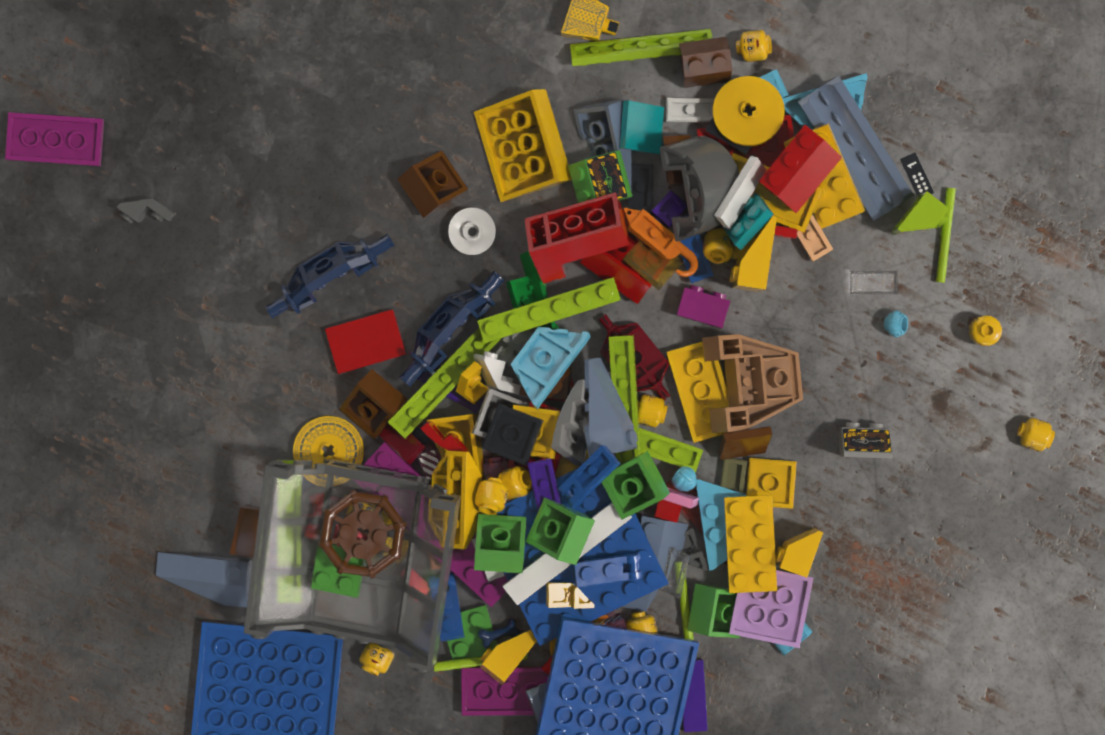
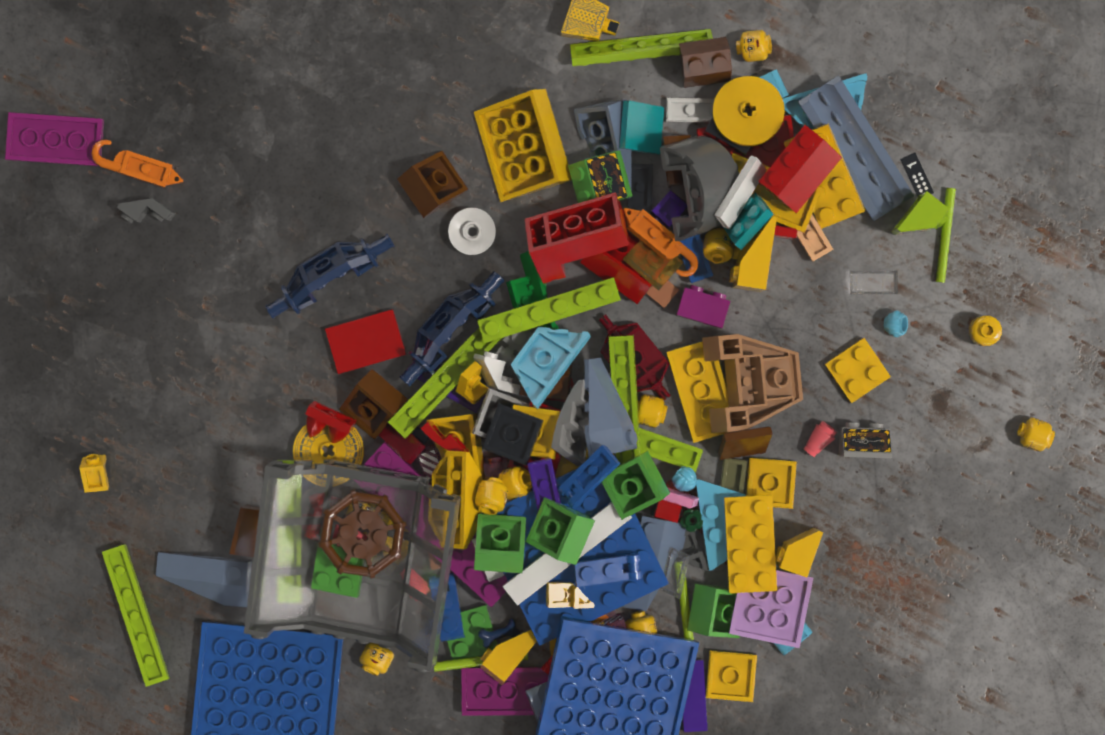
none -> yellow bracket [79,454,109,493]
none -> orange plate [91,140,183,188]
none -> lime plate [102,544,170,687]
none -> red tile [305,401,357,443]
none -> nougat tile [646,275,679,308]
none -> dark green plate [680,509,703,532]
none -> yellow tile [706,650,757,702]
none -> coral cone [804,421,837,457]
none -> yellow plate [824,338,891,403]

